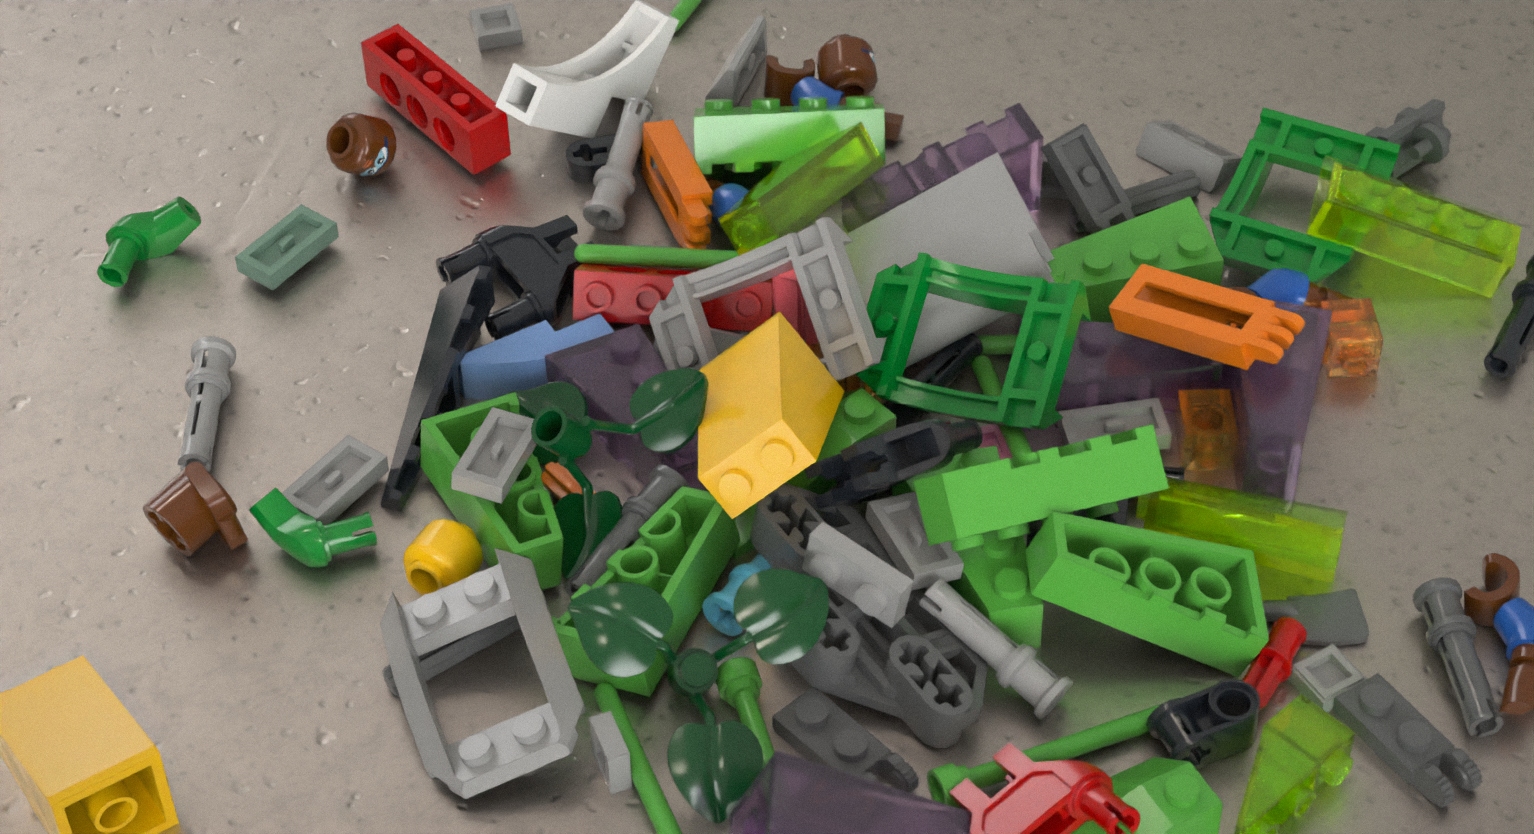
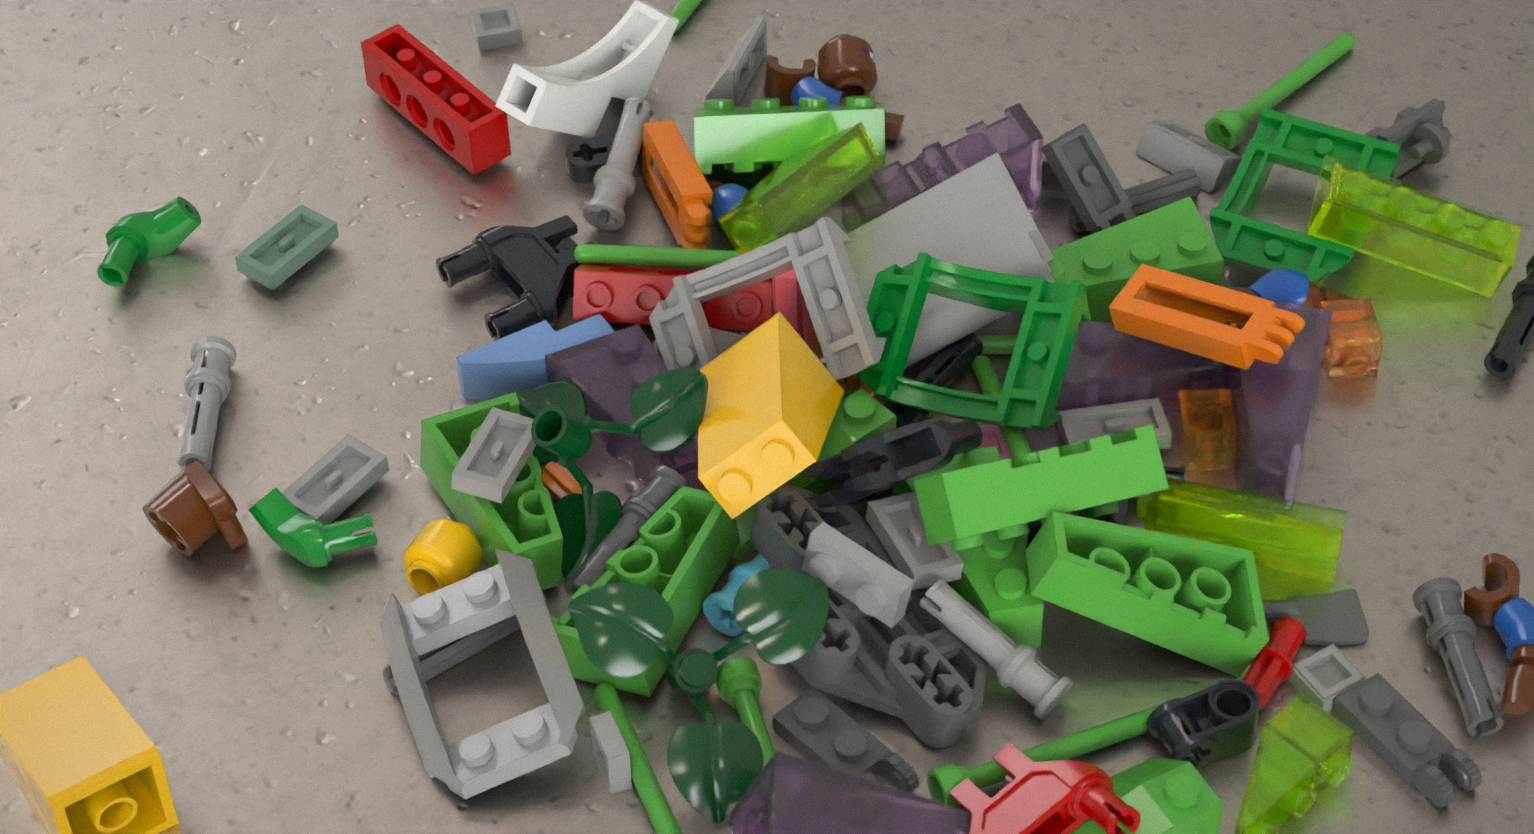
reddish brown head [326,112,397,177] -> none
black wedge [381,265,495,512] -> none
none -> bright green piece [1205,33,1355,151]

